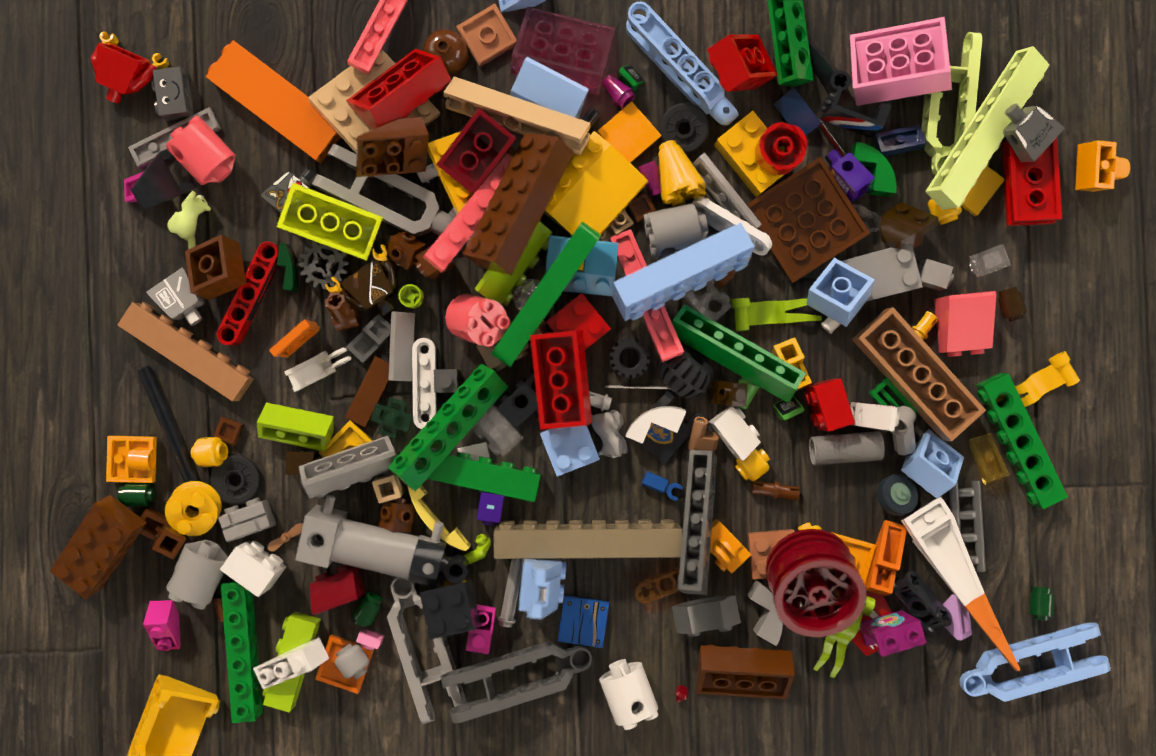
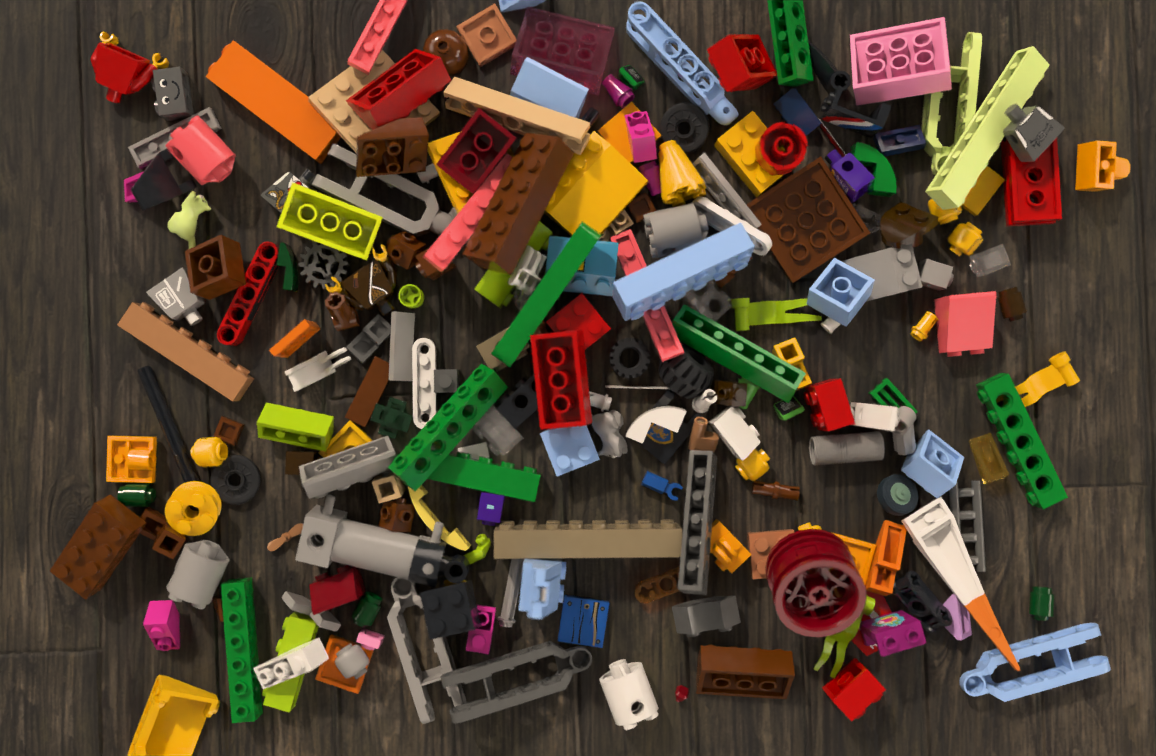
light grey brick [218,498,276,543] -> none
white brick [220,540,287,597] -> none
coral cylinder [445,294,510,347] -> none
light grey brick [747,580,783,646] -> none
medium nougat brick [852,307,986,441] -> none
none -> light grey tile [282,591,341,631]
none -> white arm [508,246,547,295]
none -> dark pink slope [624,111,657,163]
none -> white pin [692,389,717,413]
none -> red brick [822,658,886,722]
none -> yellow head [947,222,983,256]

